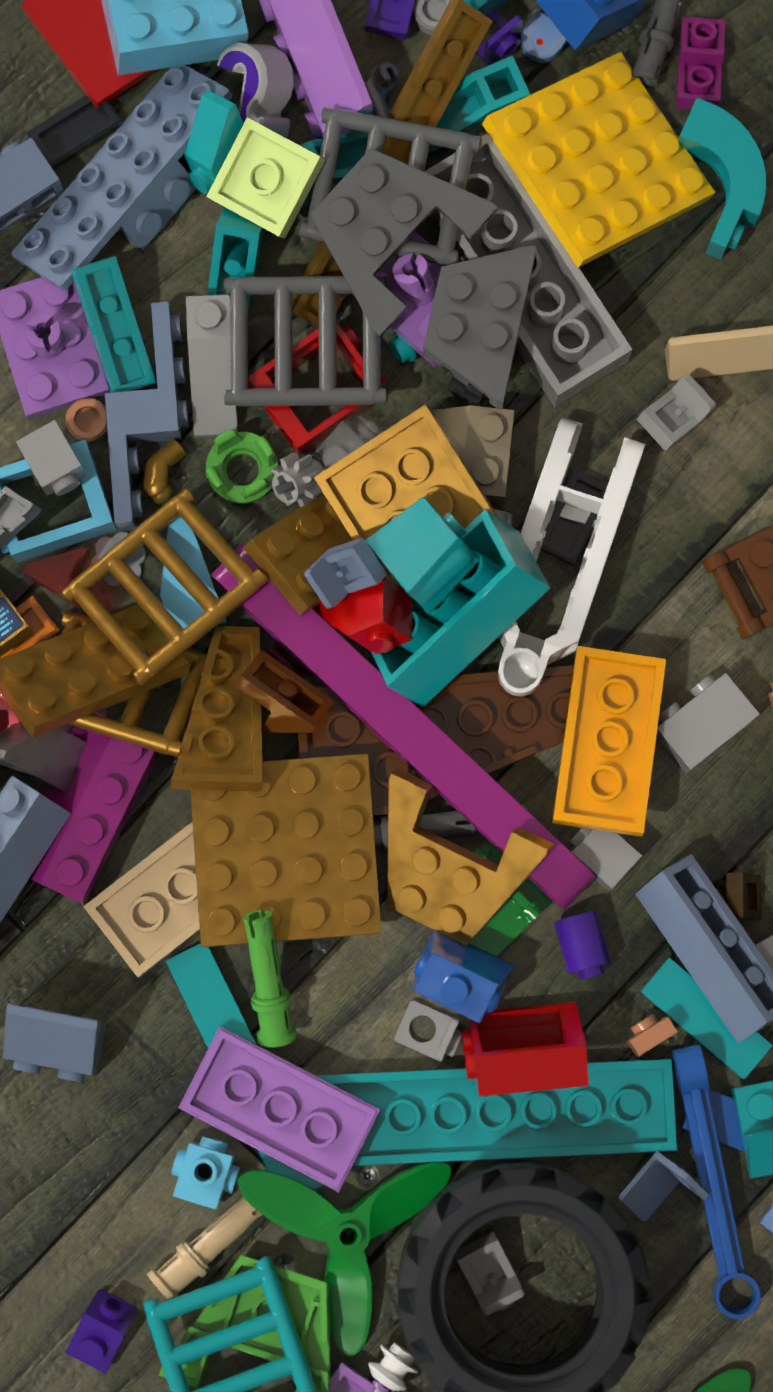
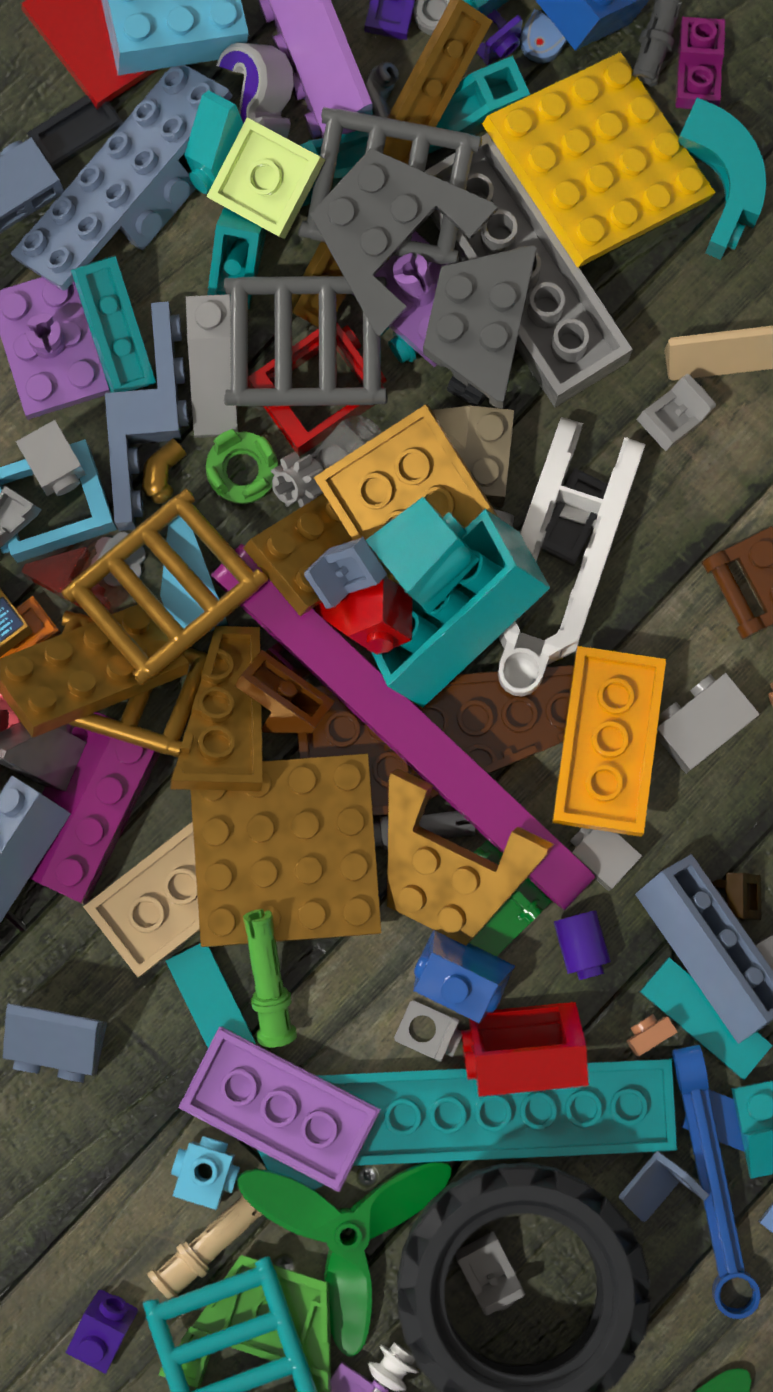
nougat tile [66,398,108,444] -> none

